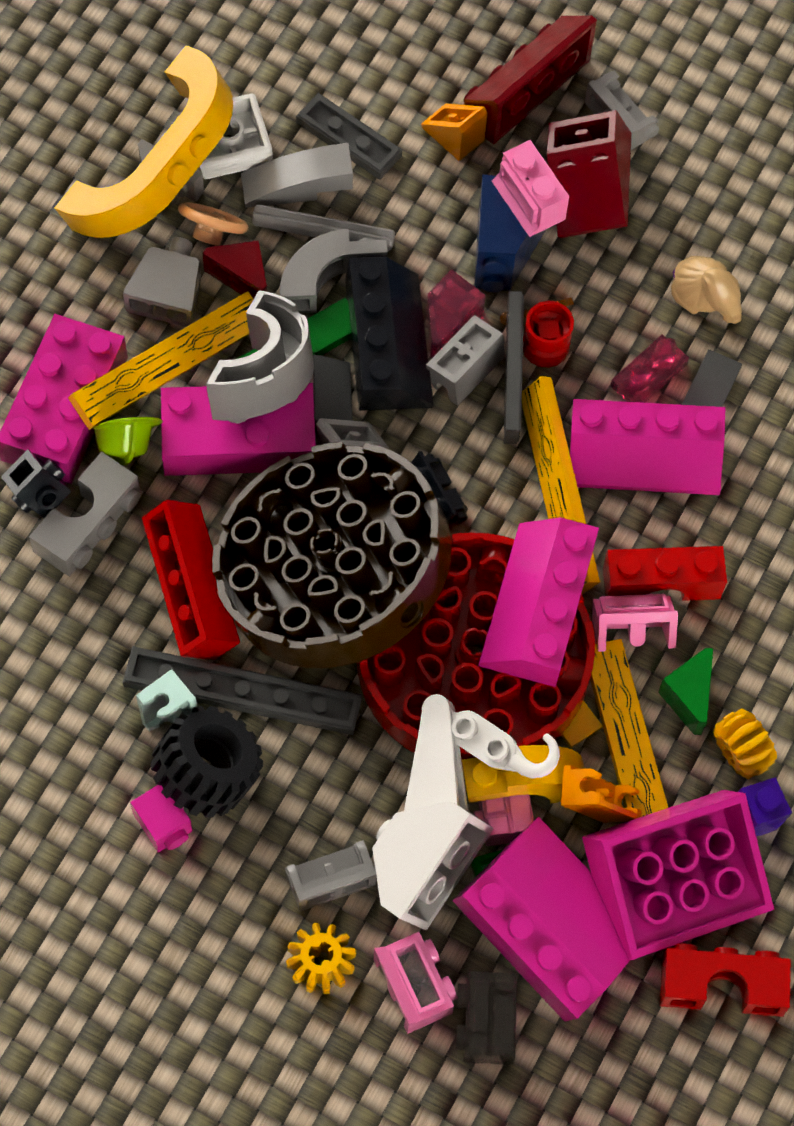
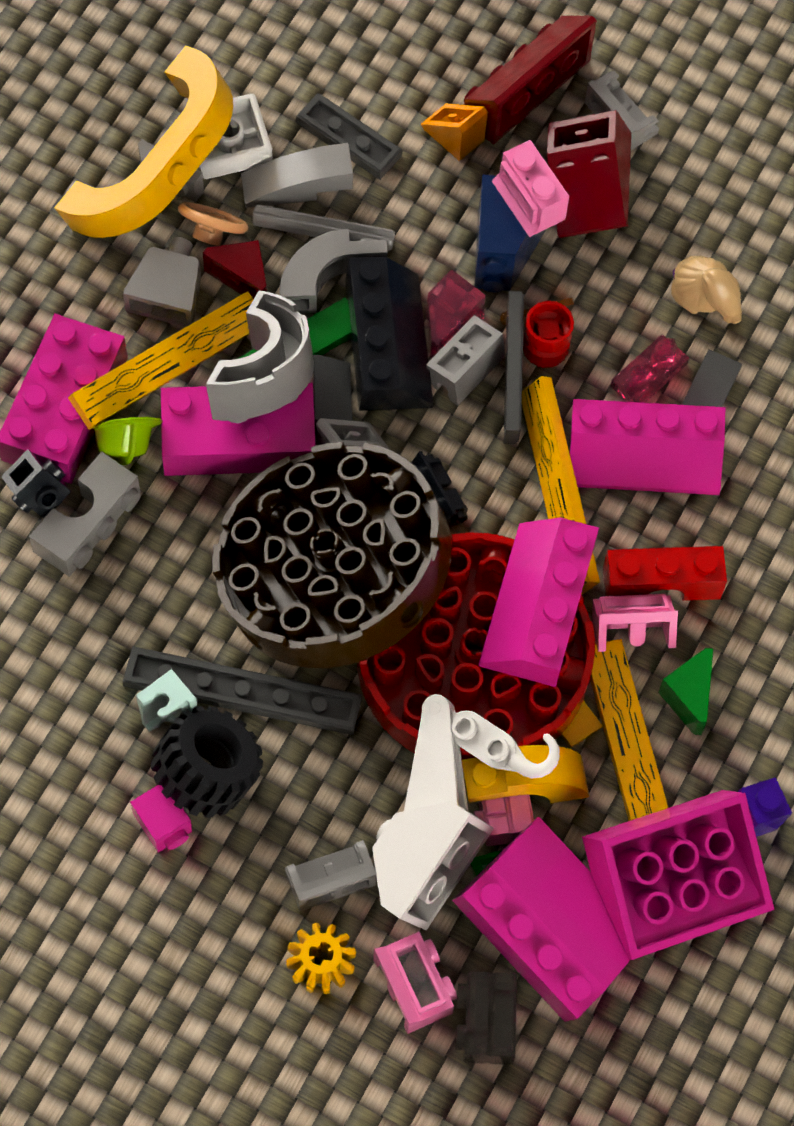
red brick [141,499,241,660] -> none
light orange hinge [561,765,642,823] -> none
red arch [660,943,791,1017] -> none
yellow gear [713,708,777,779] -> none

